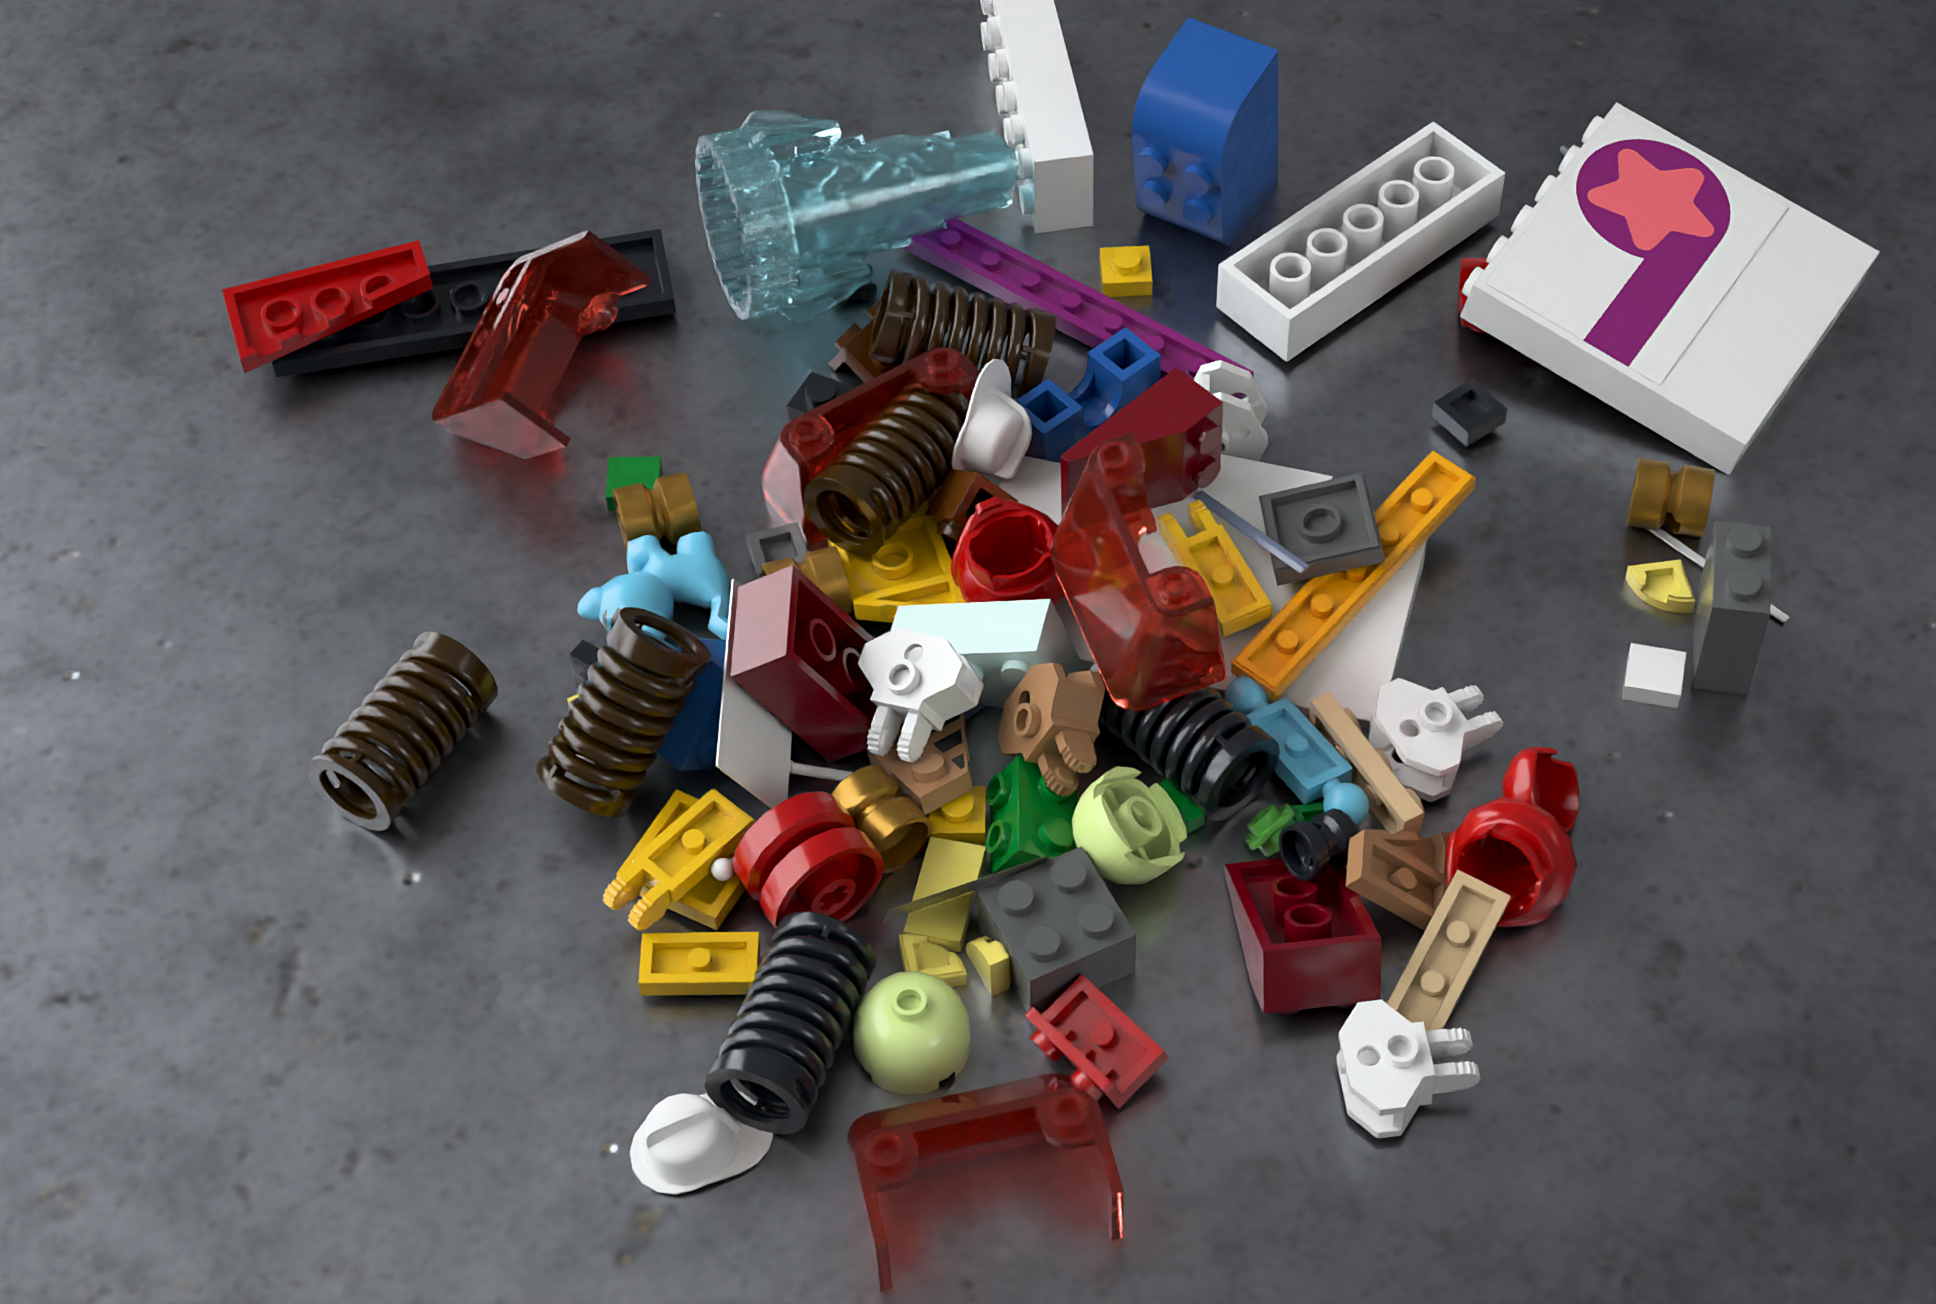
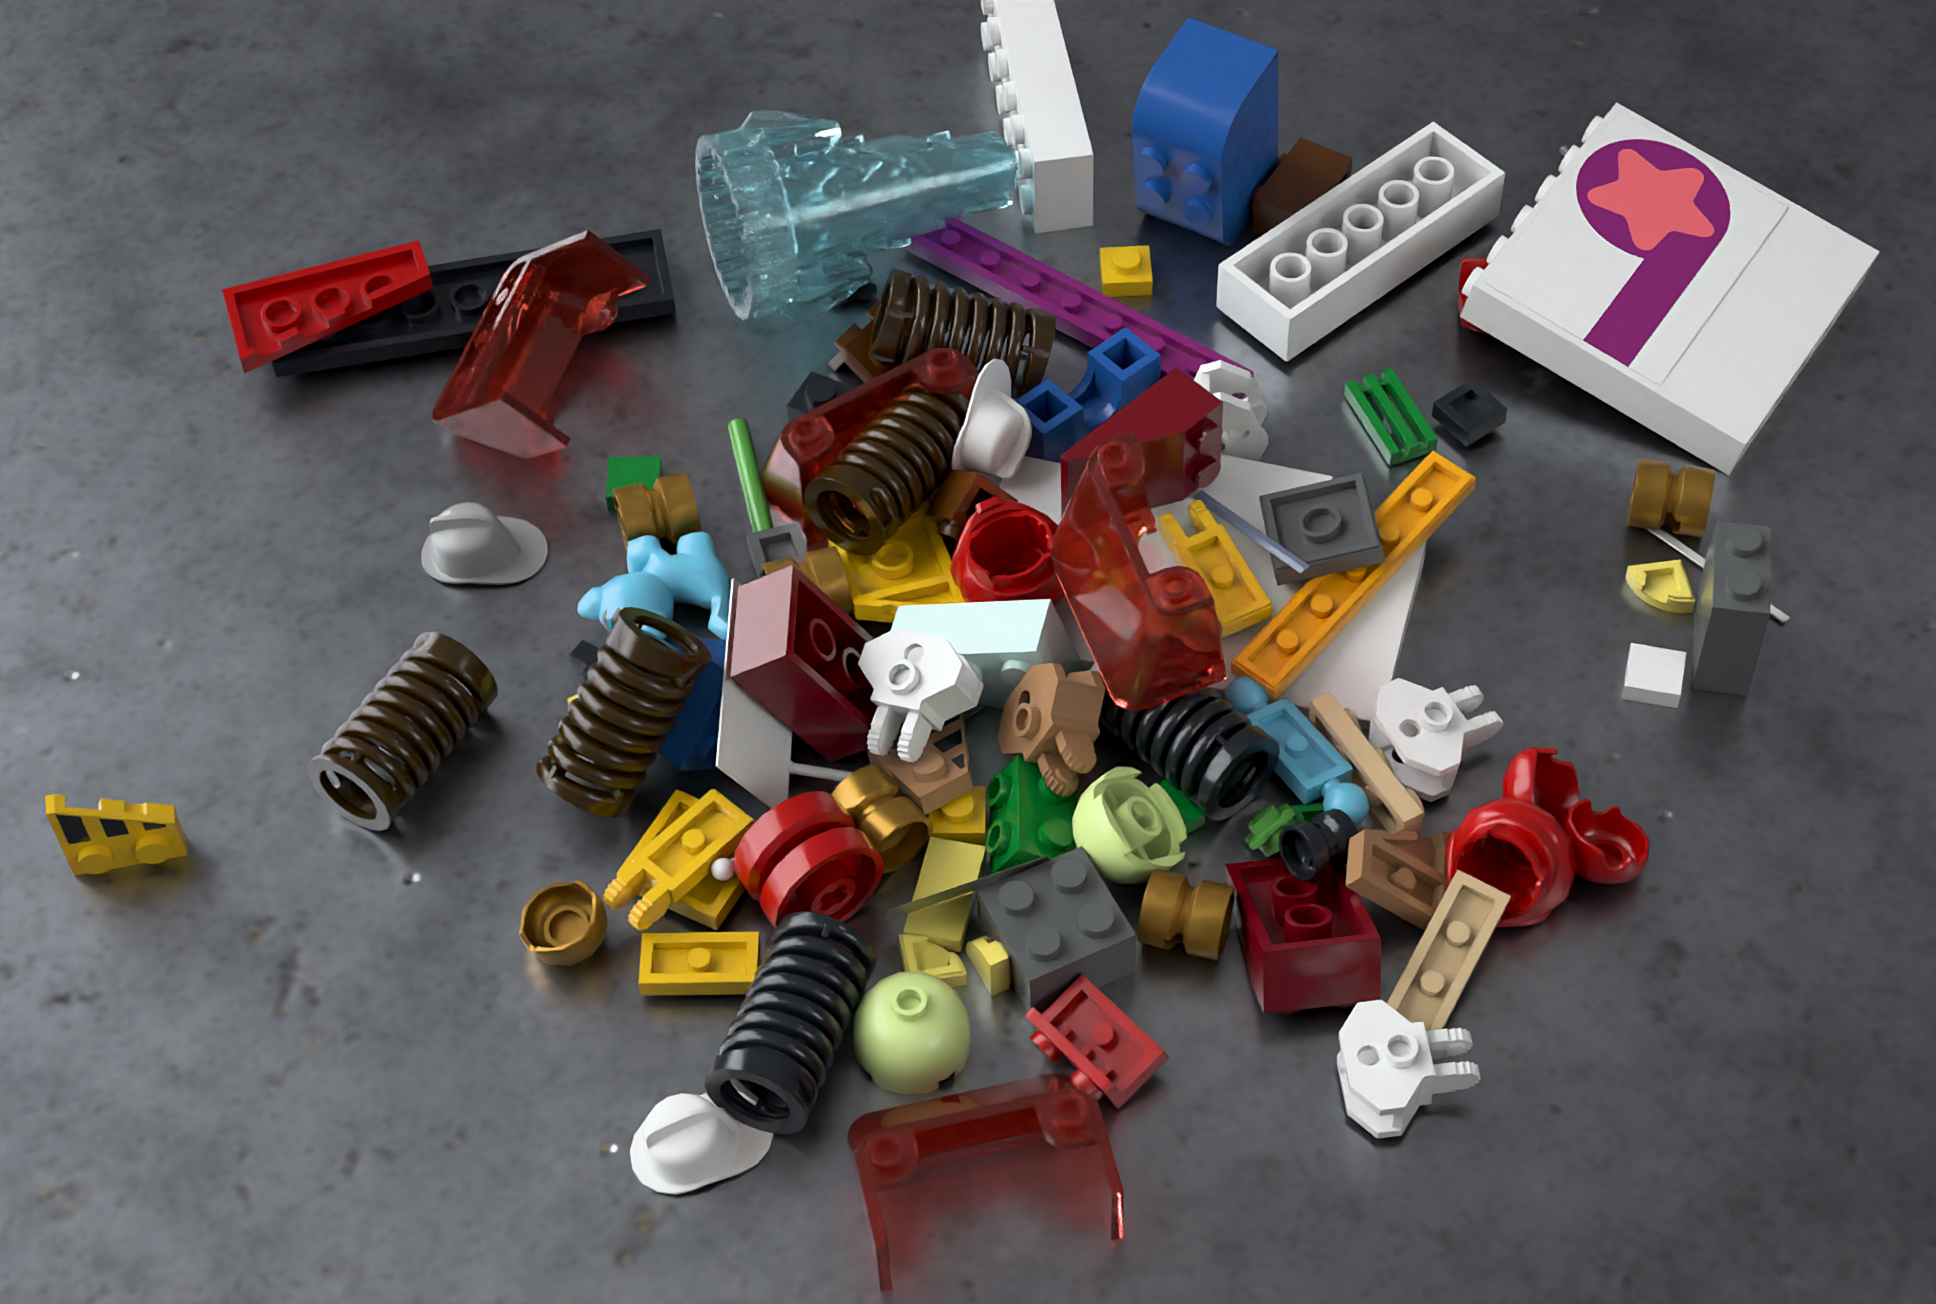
none -> yellow wing [45,794,188,876]
none -> light grey piece [421,502,548,585]
none -> pearl gold hair [519,879,608,966]
none -> bright green bar [728,418,774,532]
none -> pearl gold wheel [1137,869,1236,961]
none -> reddish brown brick [1250,138,1353,236]
none -> green tile [1344,367,1438,466]
none -> red hair [1563,798,1650,884]

